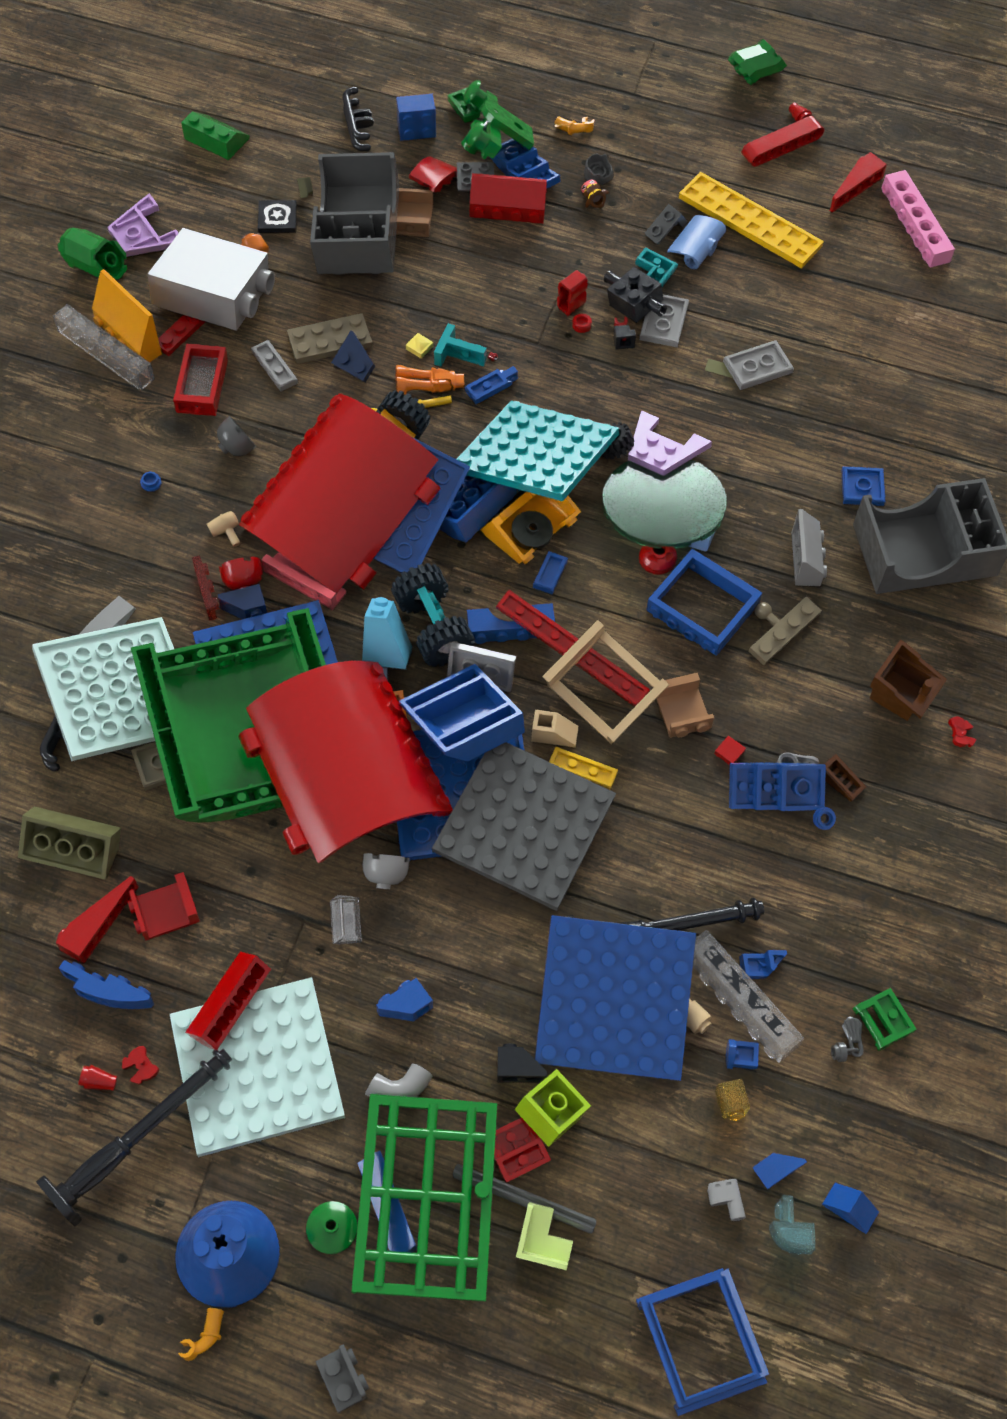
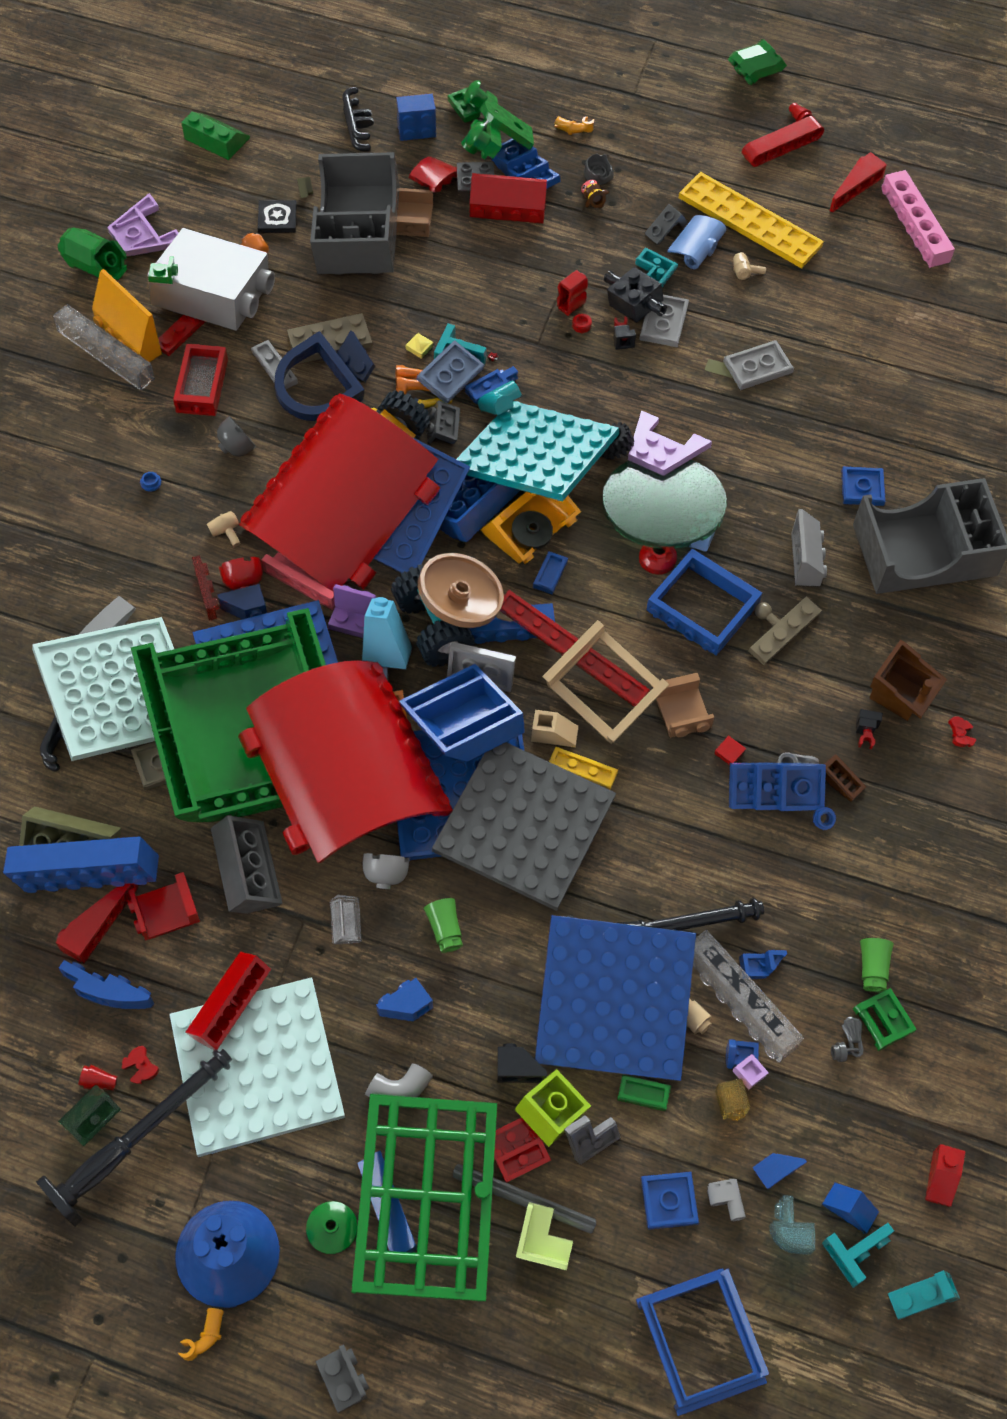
none -> blue brick [3,836,159,893]
none -> clear green brick [58,1085,121,1147]
none -> green bracket [148,256,178,284]
none -> dark grey slope [211,815,283,914]
none -> dark blue window [274,331,365,421]
none -> medium lavender bracket [328,584,376,638]
none -> sand blue tile [416,340,485,403]
none -> medium nougat dish [418,553,504,628]
none -> bright green plant [424,898,463,953]
none -> dark grey bracket [426,400,460,444]
none -> teal brick [478,380,522,415]
none -> flat silver tile [564,1115,621,1165]
none -> green tile [617,1074,671,1112]
none -> blue tile [641,1172,699,1230]
none -> lavender tile [732,1054,768,1090]
none -> tan piece [733,253,766,280]
none -> teal bracket [822,1223,894,1288]
none -> black piece [856,709,883,749]
none -> bright green plant [860,938,894,992]
none -> teal bracket [888,1270,960,1320]
none -> red slope [925,1144,966,1207]

